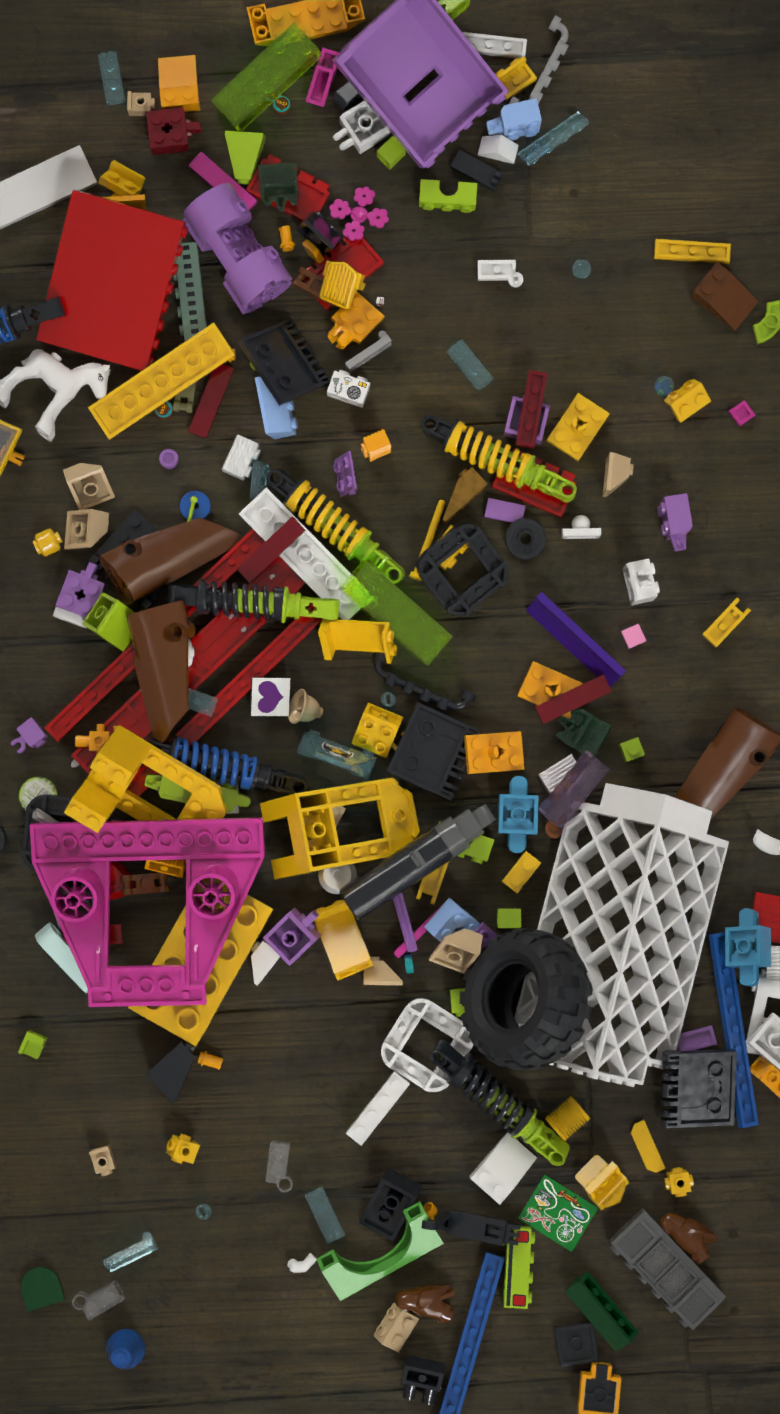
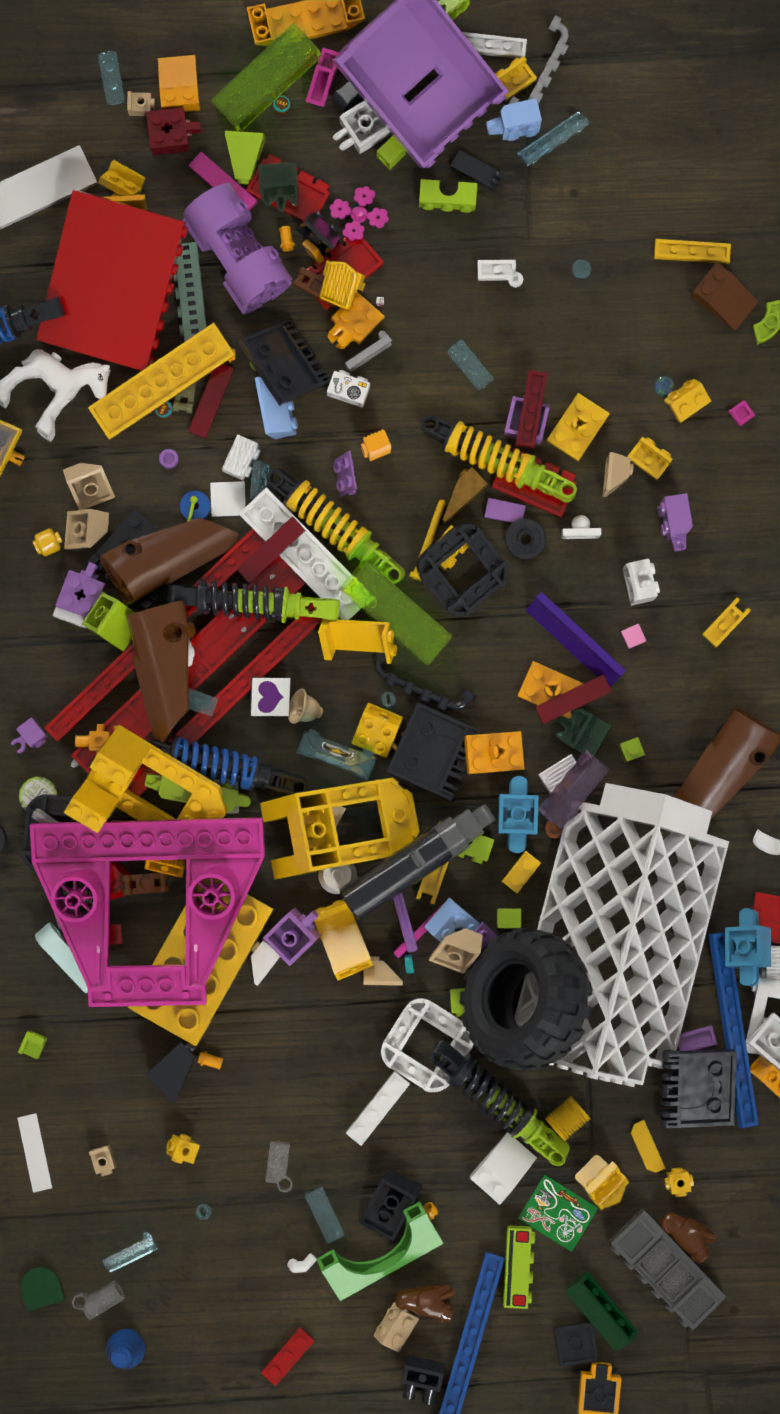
black hinge [421,1209,521,1246] -> none
white slope [478,135,519,164] -> none
none -> white sticker [17,1114,52,1192]
none -> white sticker [210,481,246,517]
none -> red plate [261,1327,315,1386]
none -> yellow bracket [627,437,673,480]

